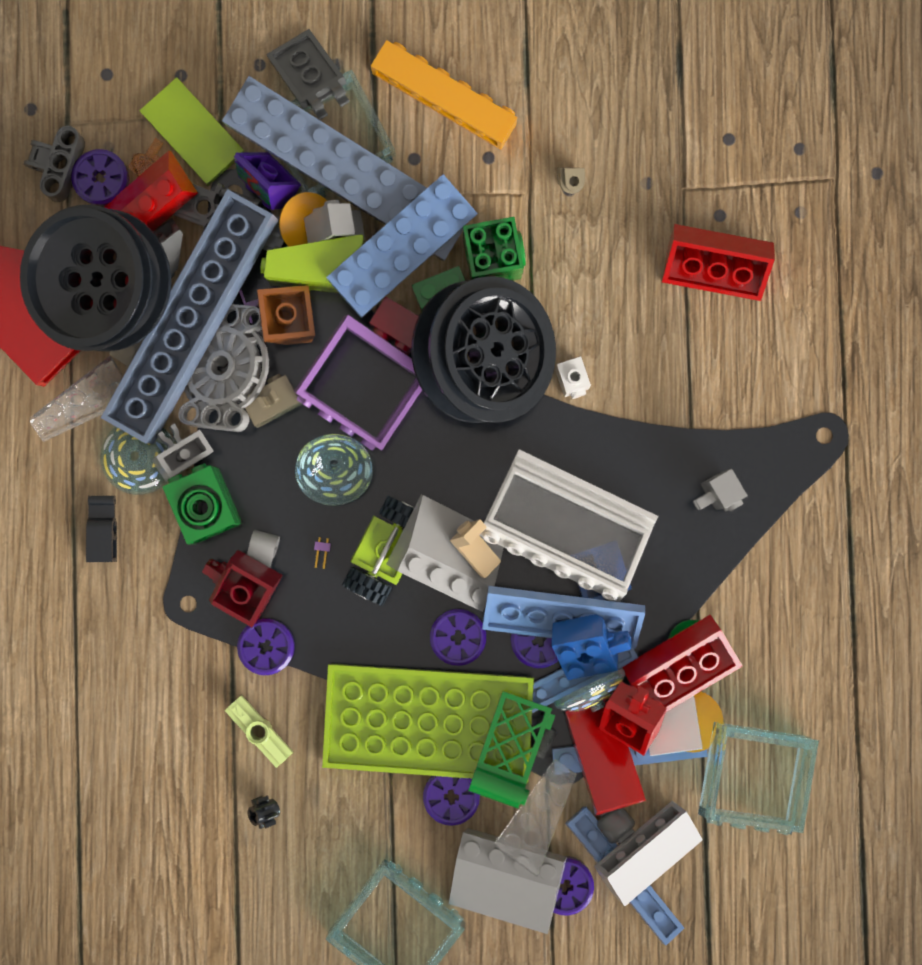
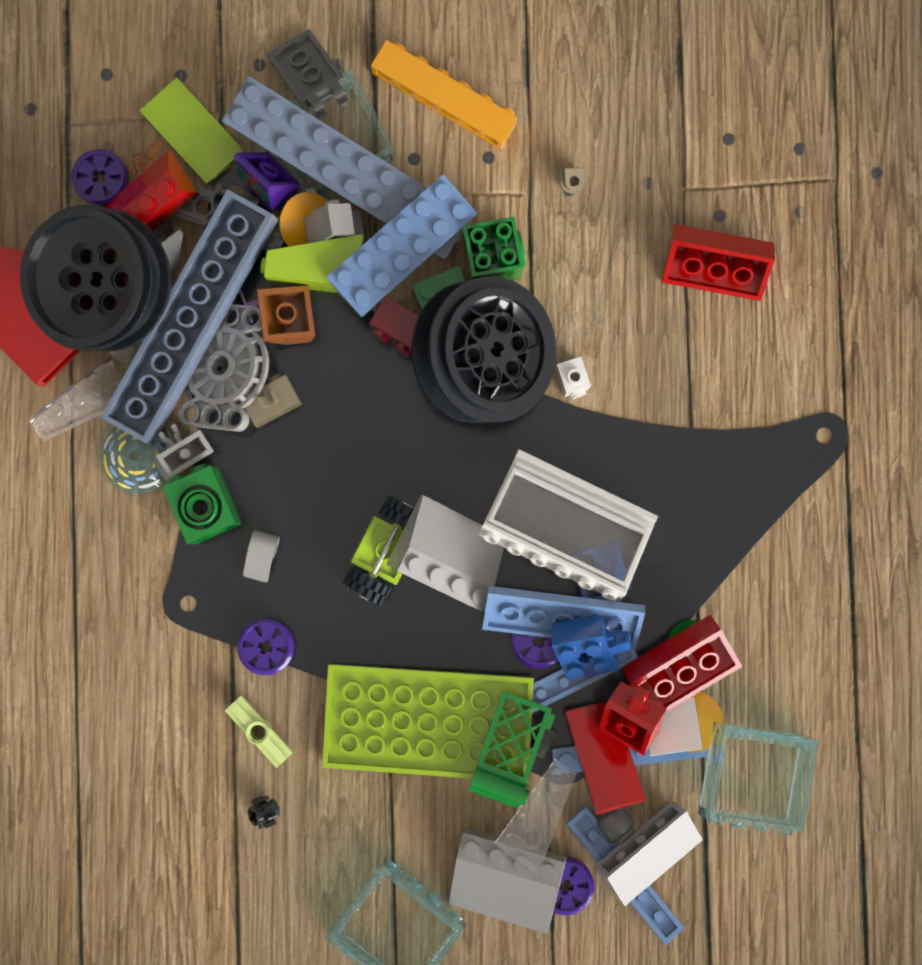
dark grey piece [23,126,85,202] -> none
black piece [86,496,117,562] -> none
dark red hinge [202,550,283,627] -> none
medium lavender window [294,315,422,451] -> none
clear light blue dish [295,434,373,506] -> none
piece [314,537,331,569] -> none
dark purple wheel [423,776,480,826] -> none
dark purple wheel [430,609,486,666] -> none
tan bracket [450,519,501,578] -> none
clear light blue dish [553,668,625,713] -> none
light grey brick [693,469,748,512] -> none

